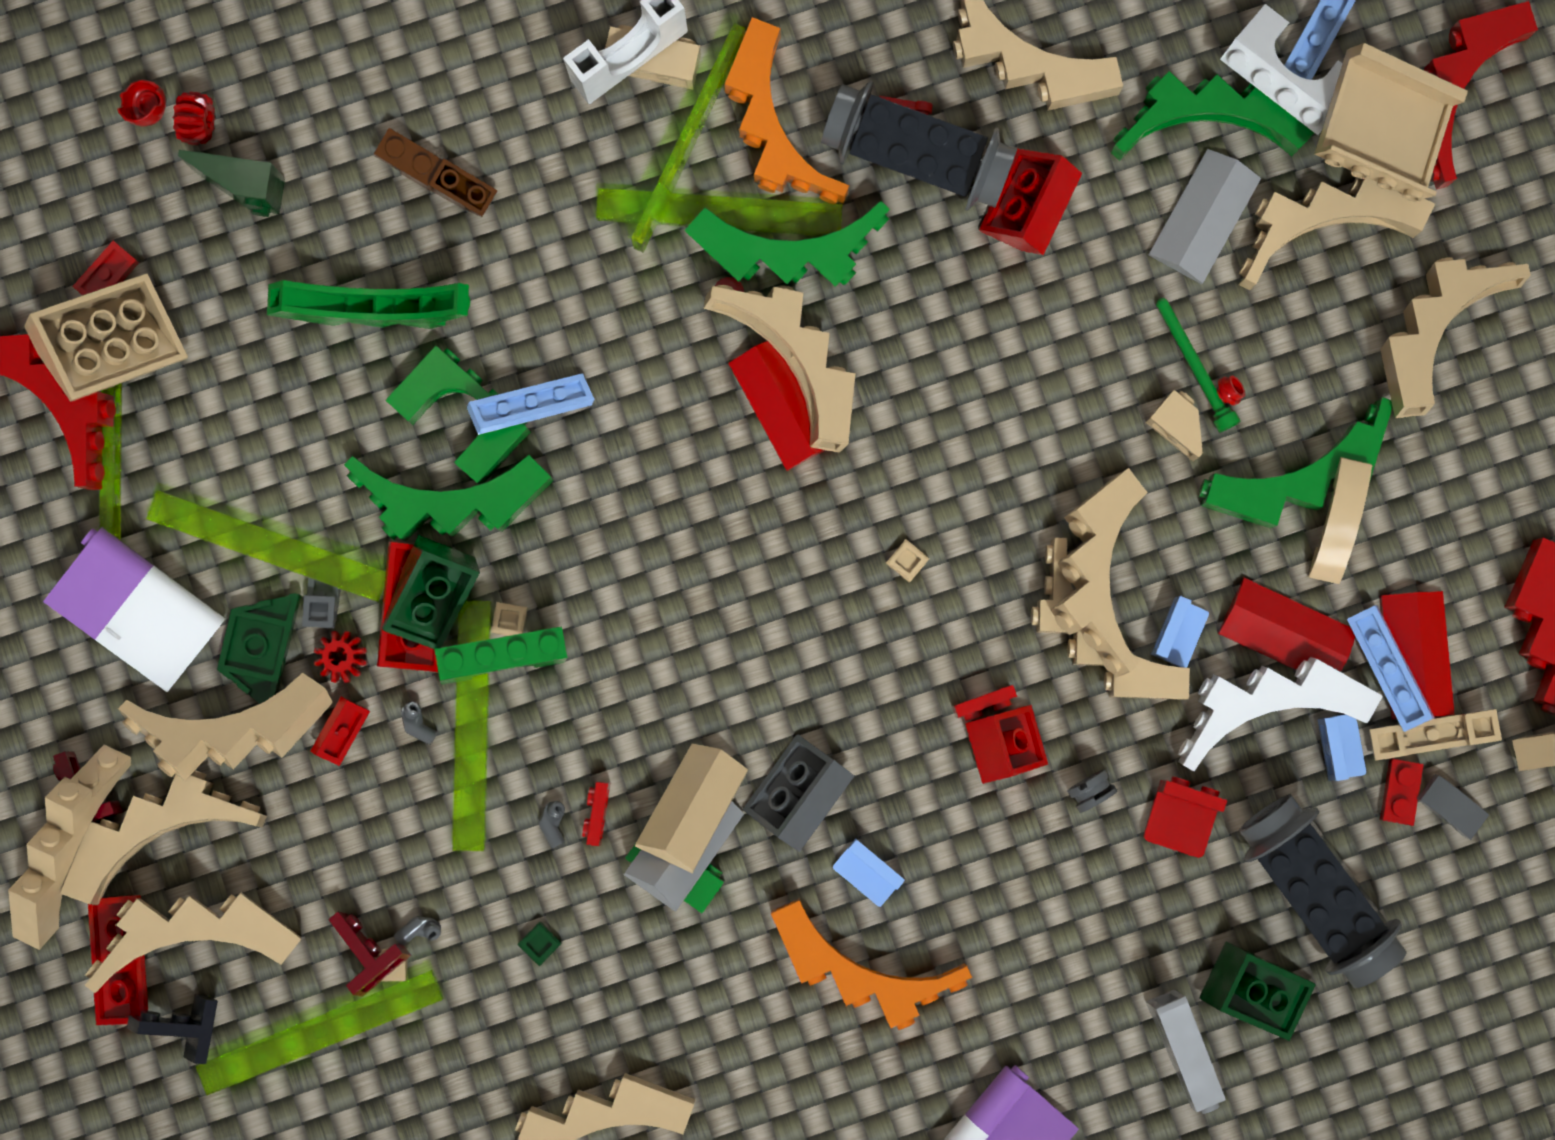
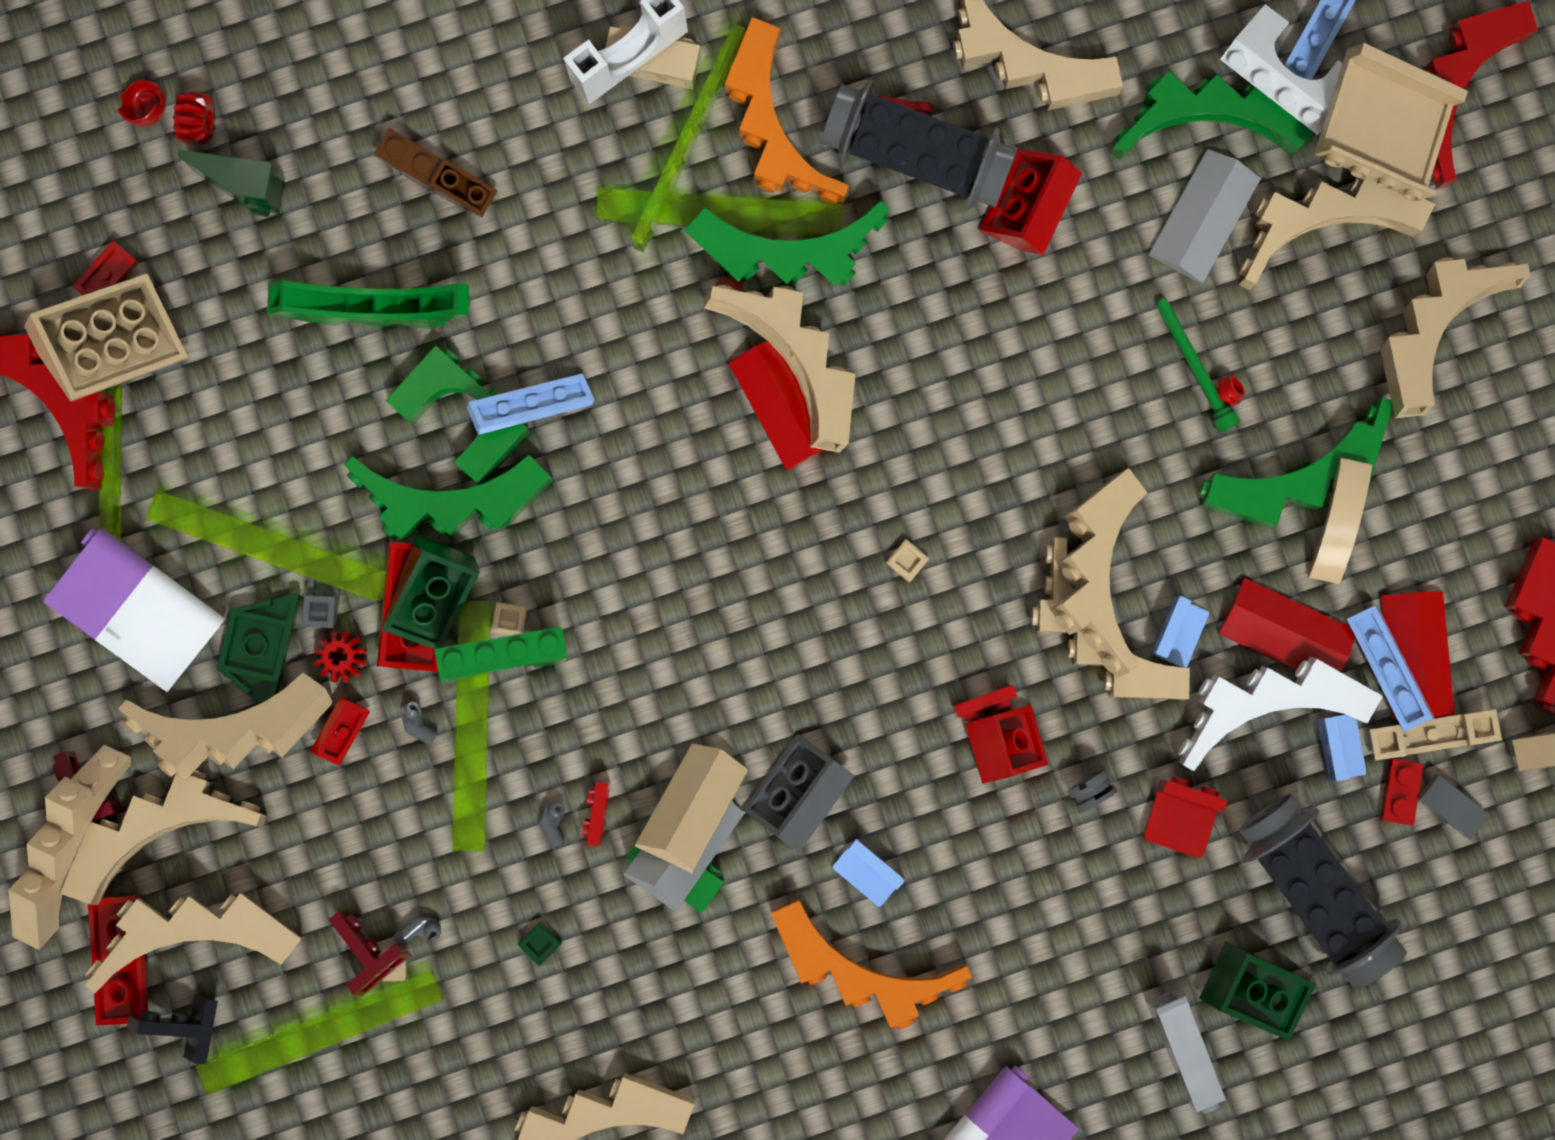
tan slope [1145,390,1203,462] -> none

